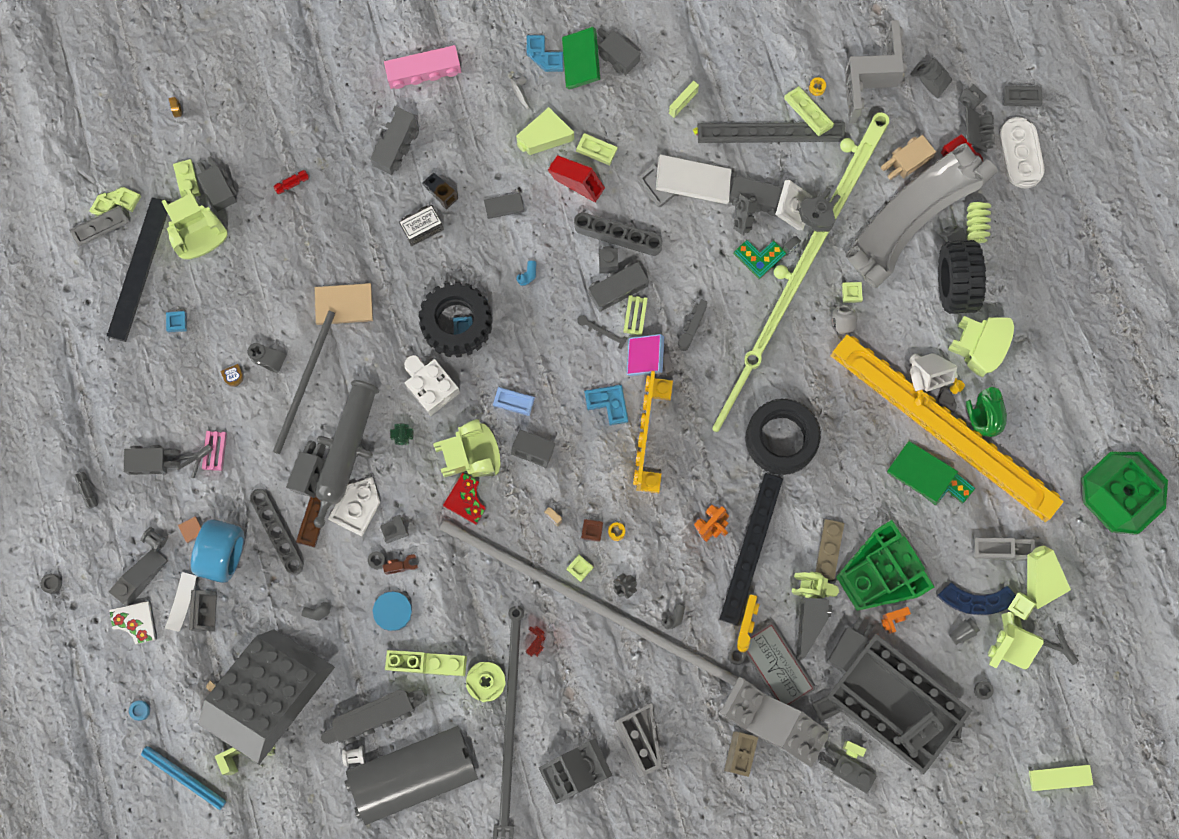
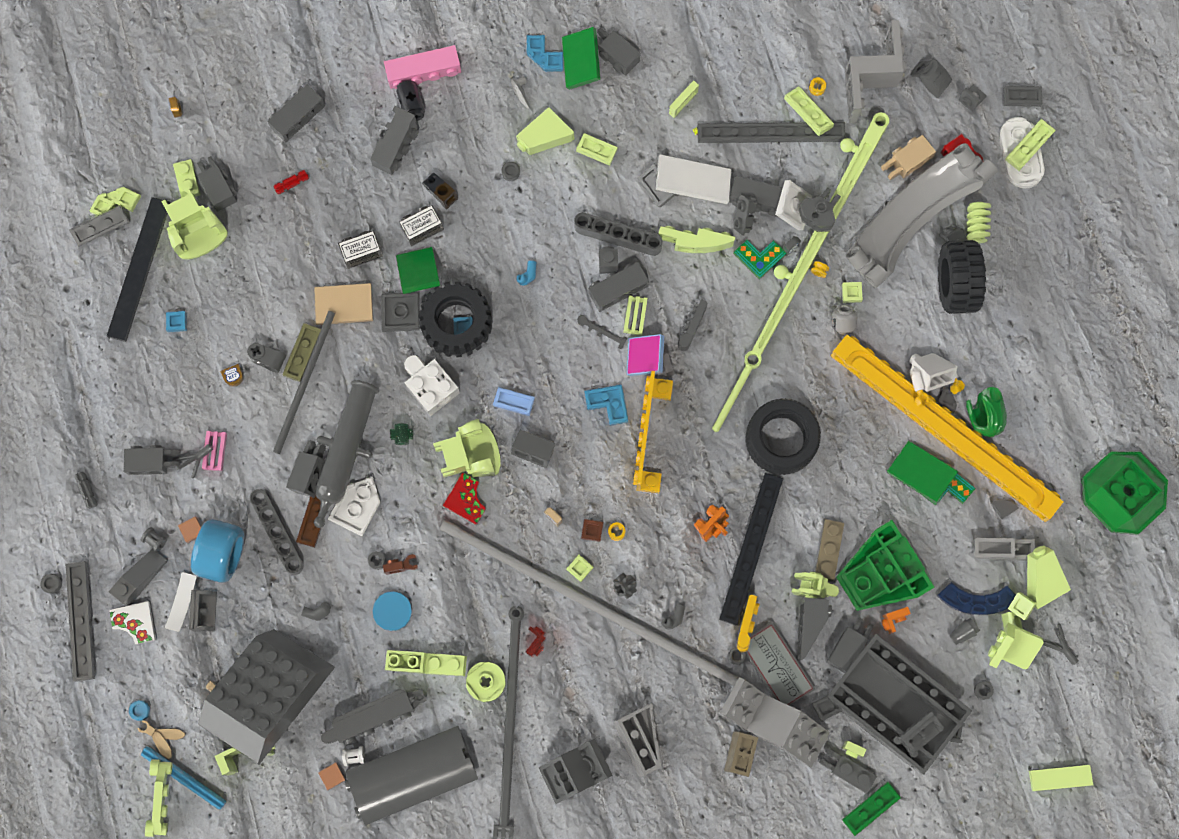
dark grey panel [380,515,409,544] -> none
dark grey tile [484,193,524,219] -> none
red slope [548,155,605,203] -> none
yellowish green piece [948,316,1014,377] -> none
dark grey hinge [965,106,995,152] -> none
none -> dark grey plate [65,561,95,682]
none -> tan piece [137,721,185,759]
none -> yellowish green plate [145,759,173,837]
none -> dark grey brick [267,84,325,142]
none -> olive plate [282,323,321,382]
none -> nougat tile [318,762,346,790]
none -> brick [338,230,383,269]
none -> dark grey tile [381,293,420,332]
none -> black piece [396,80,425,121]
none -> green tile [396,247,440,294]
none -> dark grey tile [501,162,520,181]
none -> yellowish green slope [659,226,735,253]
none -> yellow bush [811,261,830,278]
none -> green tile [841,782,901,836]
none -> dark grey tile [990,499,1019,519]
none -> yellowish green tile [1005,119,1056,171]

